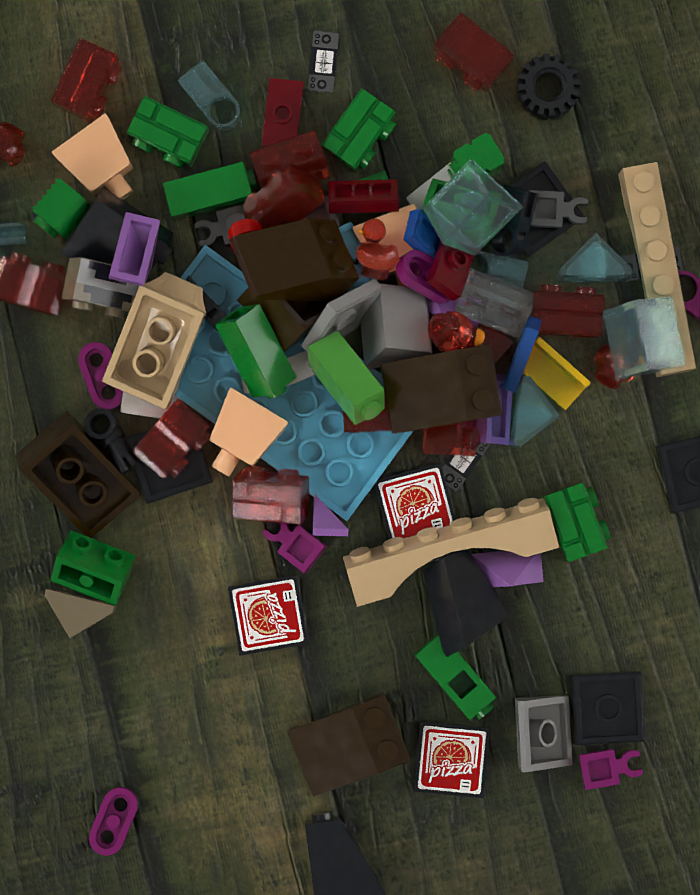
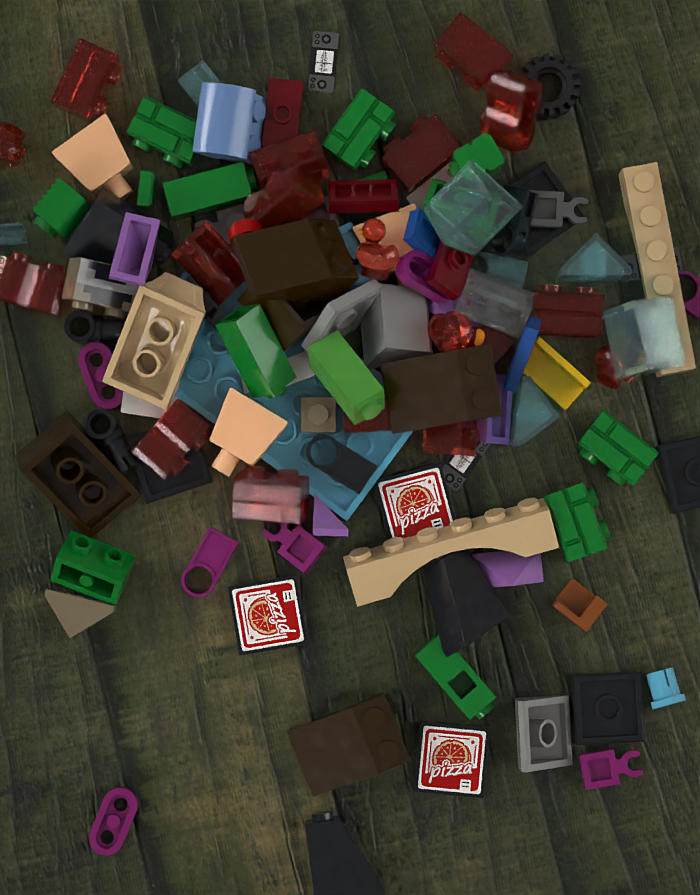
none -> black pin [64,311,126,344]
none -> green tile [137,171,157,211]
none -> clear red brick [171,220,246,306]
none -> magenta piece [181,526,239,598]
none -> medium blue brick [192,82,267,166]
none -> dark tan plate [301,397,336,433]
none -> black piece [306,435,377,494]
none -> clear red brick [382,114,463,193]
none -> clear red brick [480,70,542,153]
none -> dark orange panel [551,579,608,632]
none -> green brick [576,410,659,487]
none -> medium azure bush [646,667,686,710]

